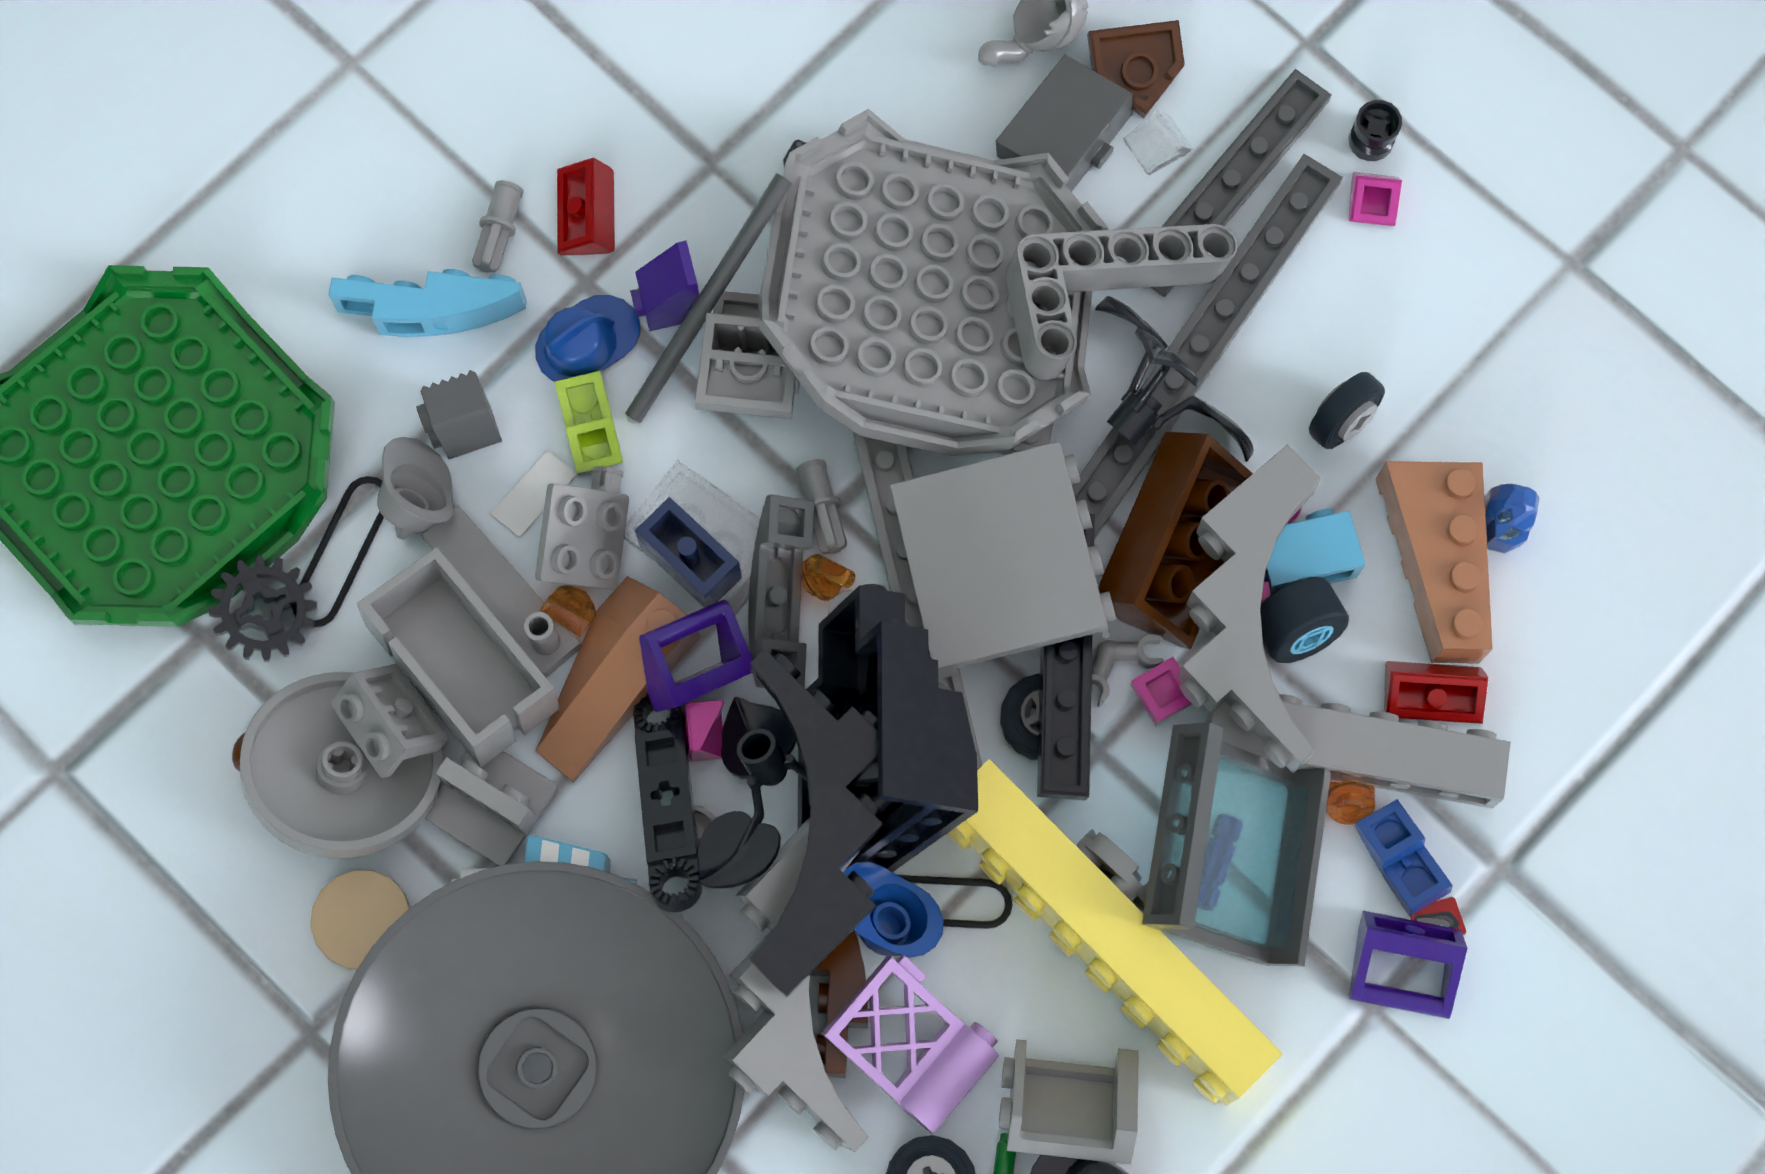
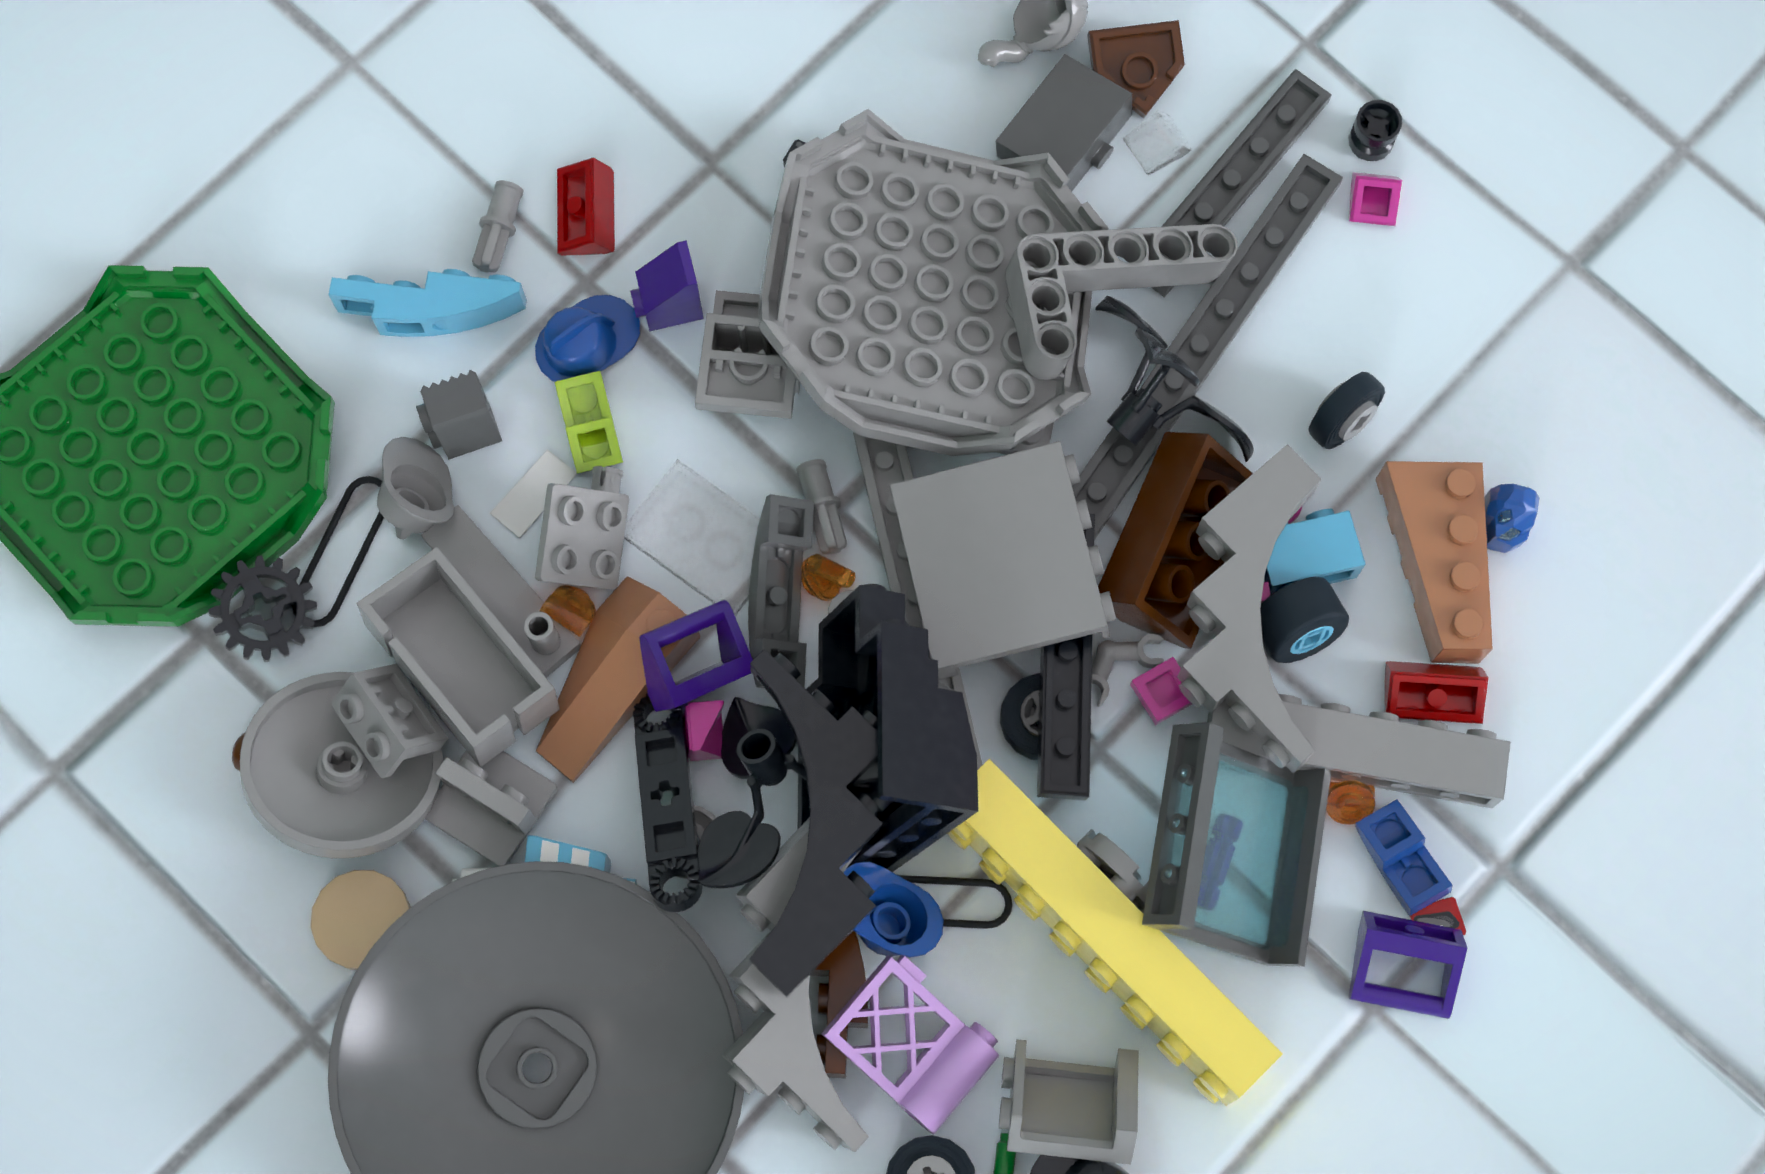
dark grey piece [625,173,792,423] -> none
dark blue brick [635,497,742,608] -> none

